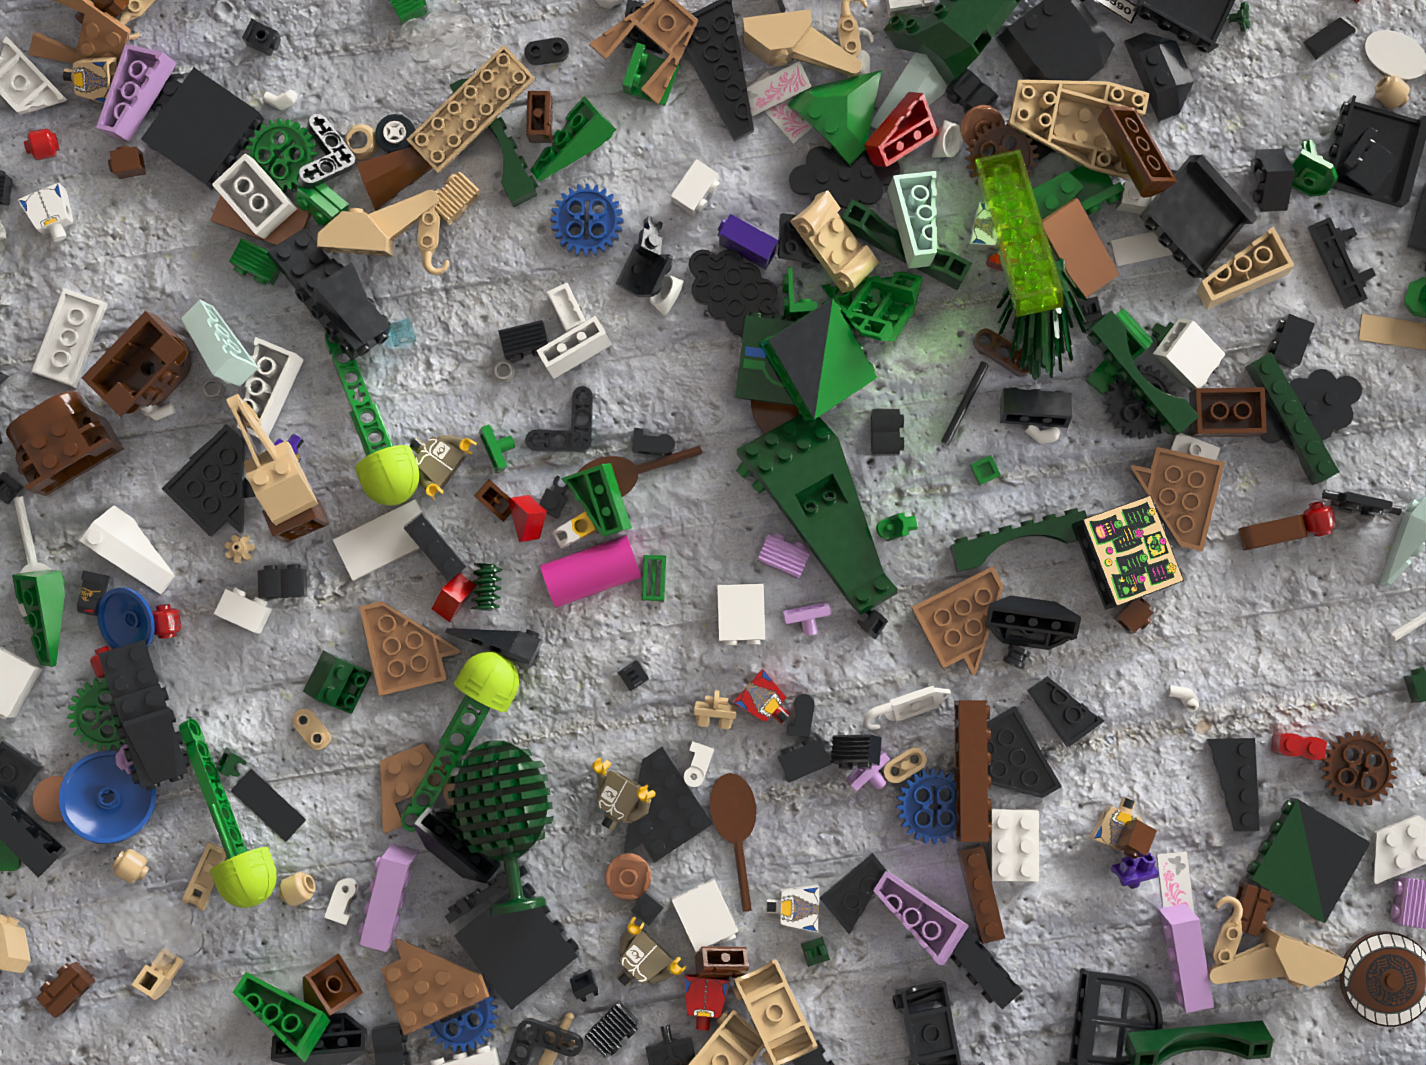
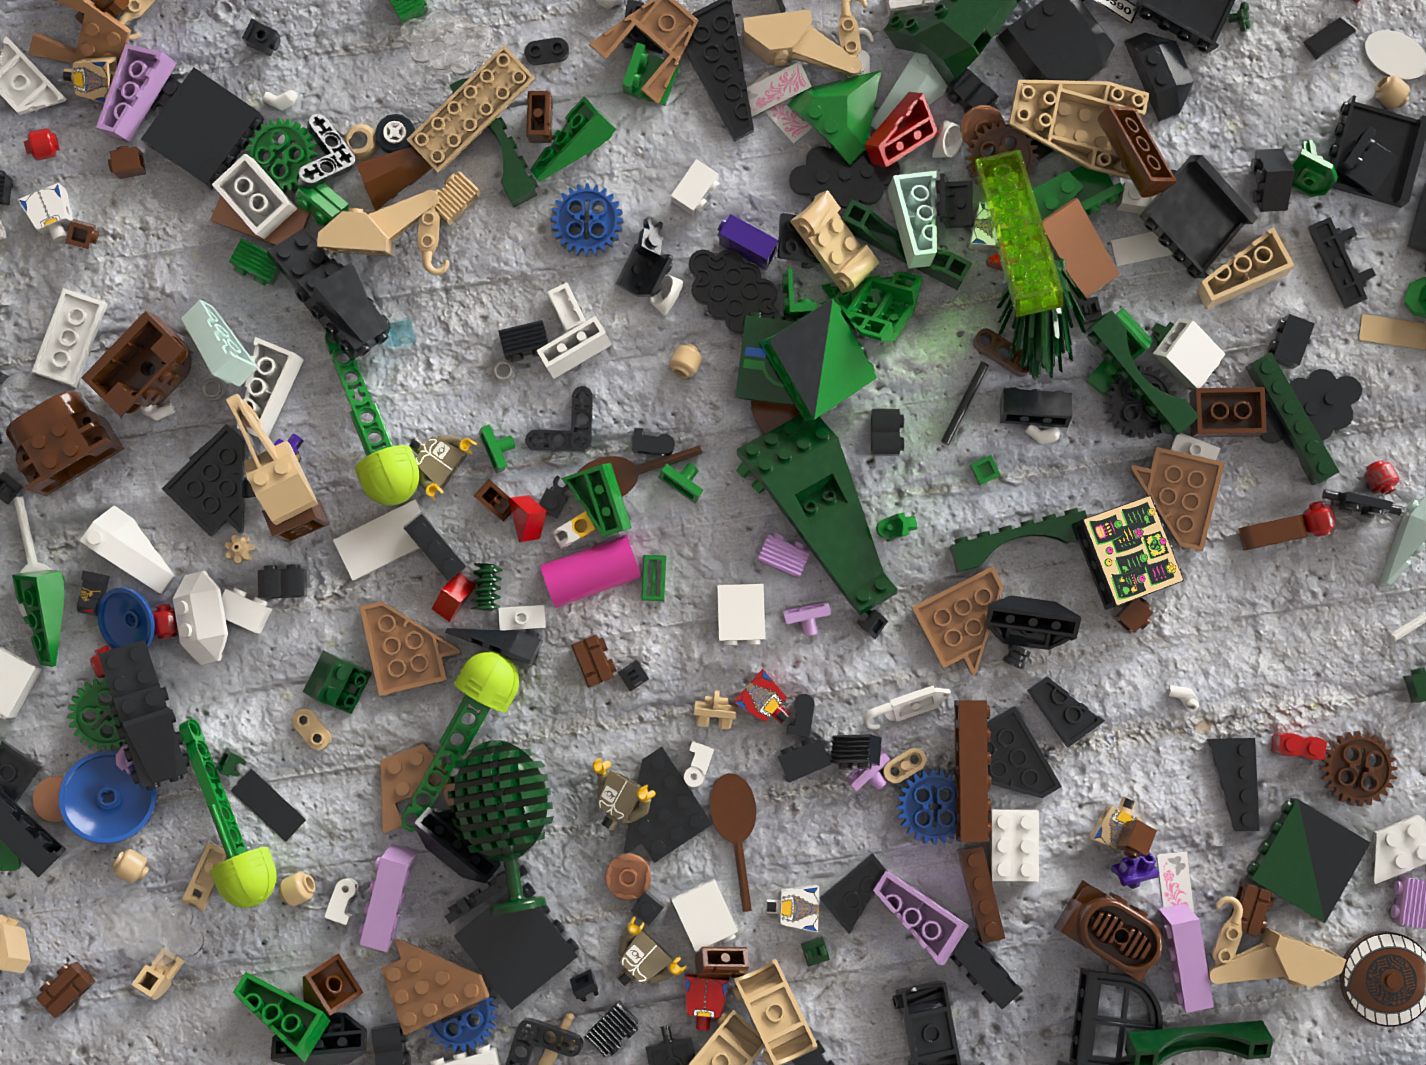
none -> reddish brown brick [65,219,99,249]
none -> white wedge [173,571,228,665]
none -> white plate [498,605,546,631]
none -> reddish brown brick [571,634,617,688]
none -> green tile [658,463,703,504]
none -> tan head [669,344,702,379]
none -> black bracket [936,173,973,229]
none -> reddish brown brick [1054,880,1163,982]
none -> red head [1364,460,1399,496]

